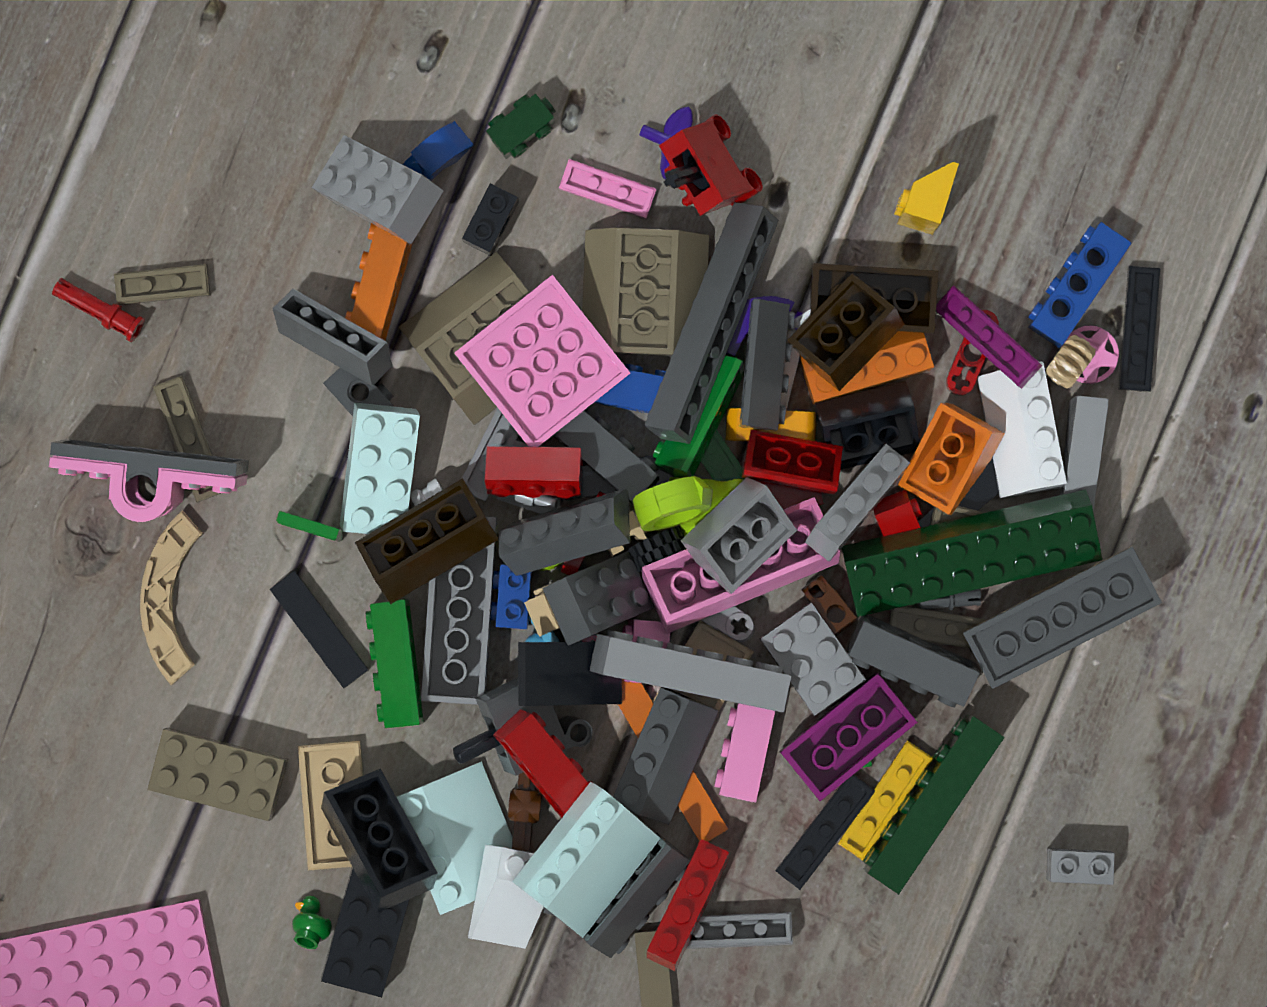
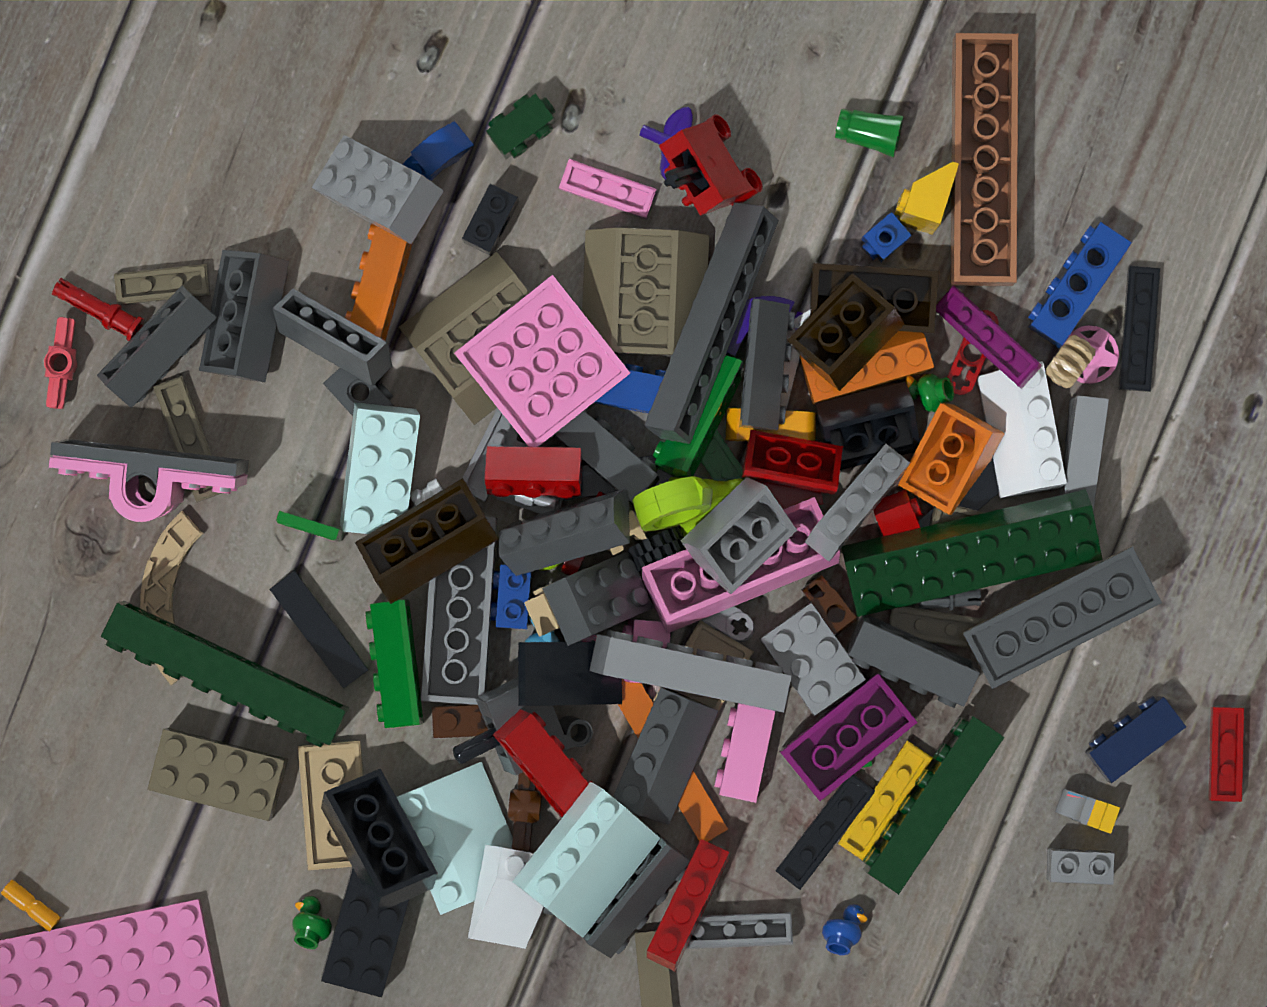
none -> light orange piece [1,879,61,932]
none -> coral axle [44,317,77,409]
none -> dark grey brick [97,285,217,408]
none -> dark green brick [101,601,349,747]
none -> dark grey slope [199,250,289,382]
none -> reddish brown plate [432,705,488,738]
none -> blue animal [822,904,868,955]
none -> green plant [835,109,904,158]
none -> blue brick [861,212,912,263]
none -> green animal [904,374,954,412]
none -> nougat brick [951,33,1018,286]
none -> leg [1055,789,1120,834]
none -> dark blue brick [1085,695,1186,783]
none -> red plate [1209,707,1244,802]

